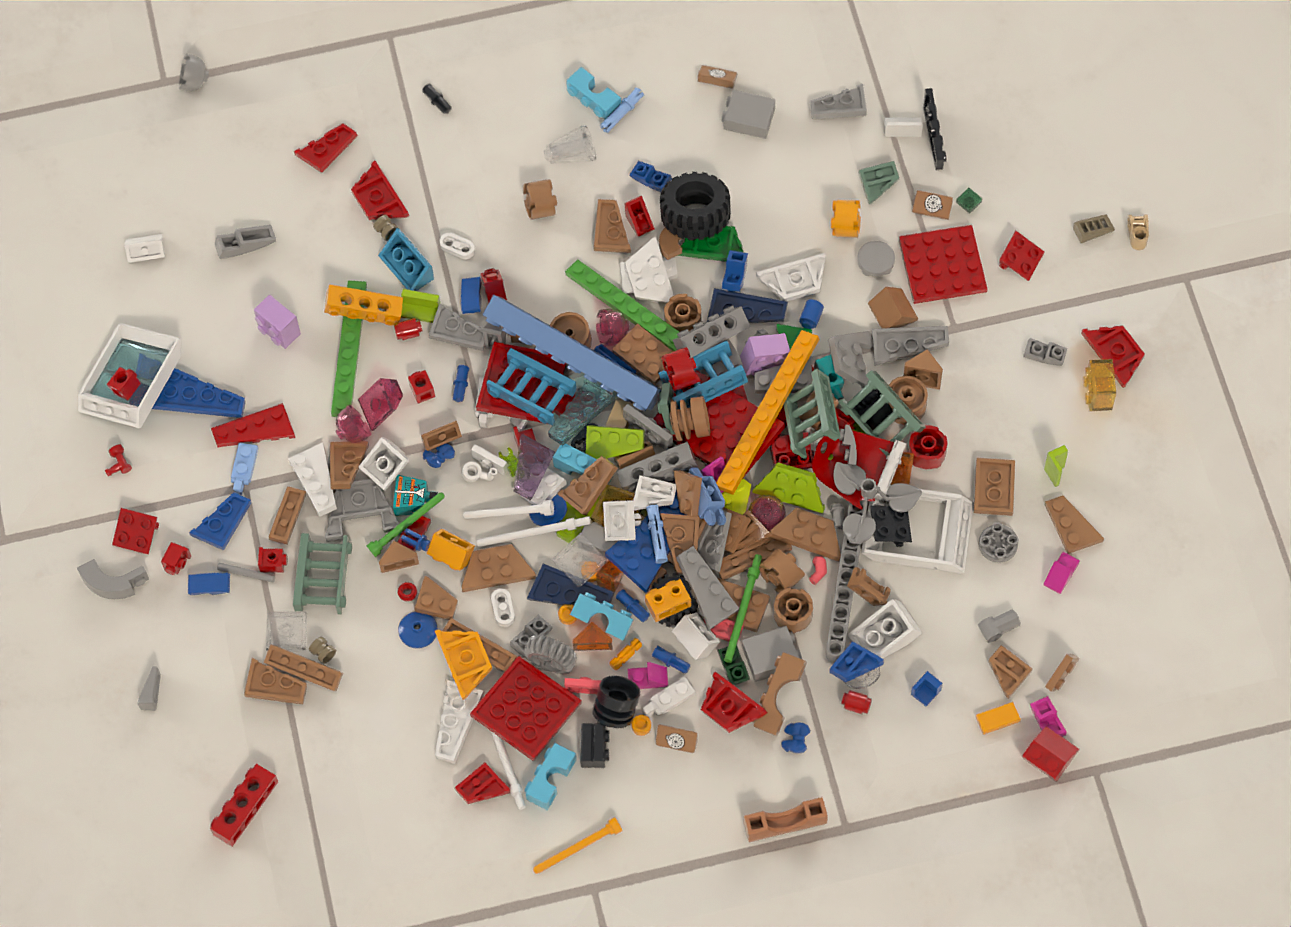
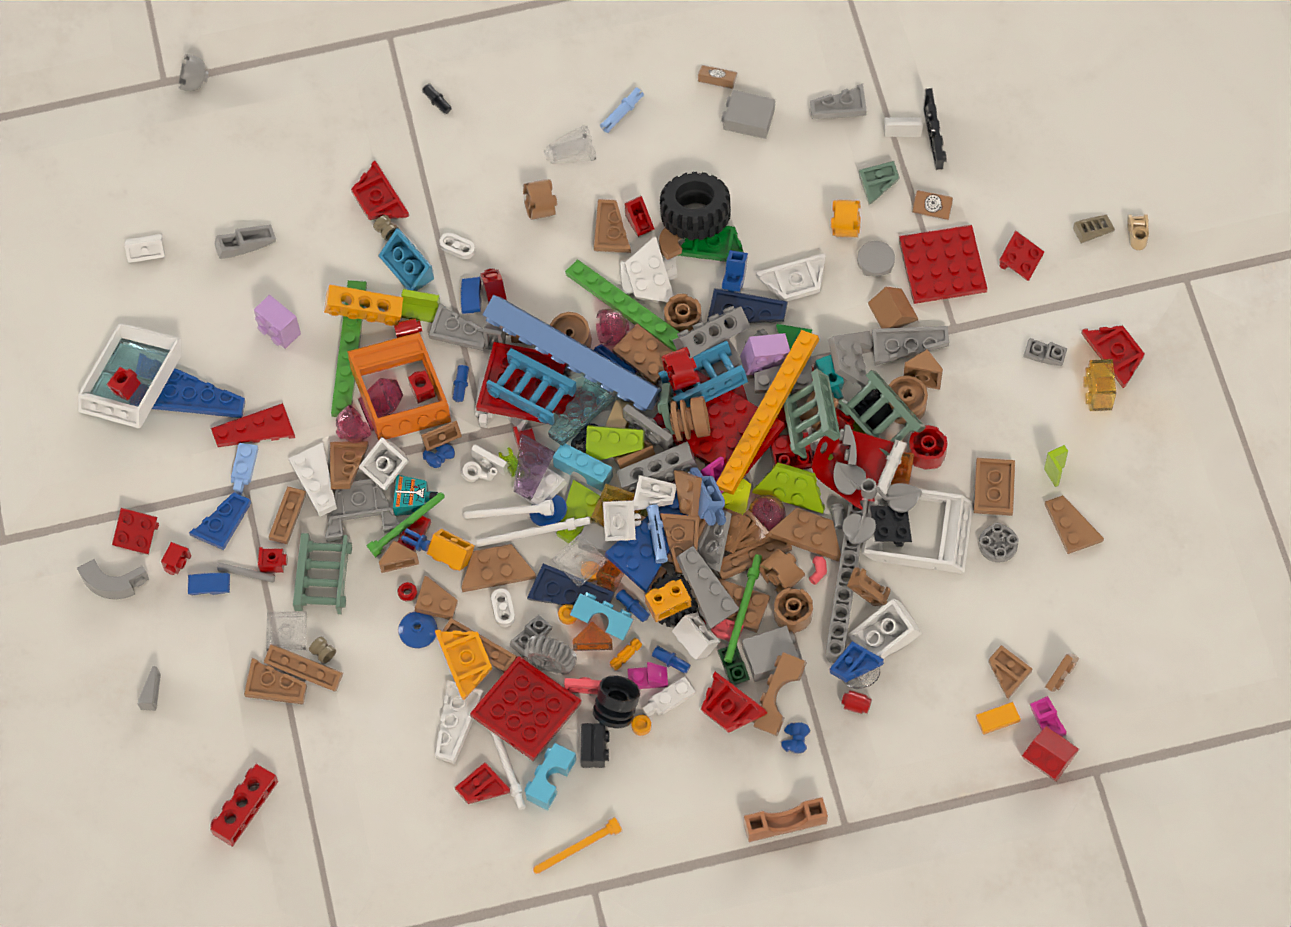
red piece [105,444,132,477] -> none
red wing [294,123,358,173] -> none
medium nougat wing [557,456,618,515] -> none
medium azure arch [566,67,621,120] -> none
blue slope [629,161,672,192] -> none
medium nougat slope [656,725,698,753] -> none
blue brick [799,299,824,329] -> none
blue panel [911,671,943,706] -> none
clear green plate [956,188,982,214] -> none
light grey piece [978,609,1021,643] -> none
dark pink slope [1043,552,1080,594] -> none
none -> orange window [347,332,451,441]

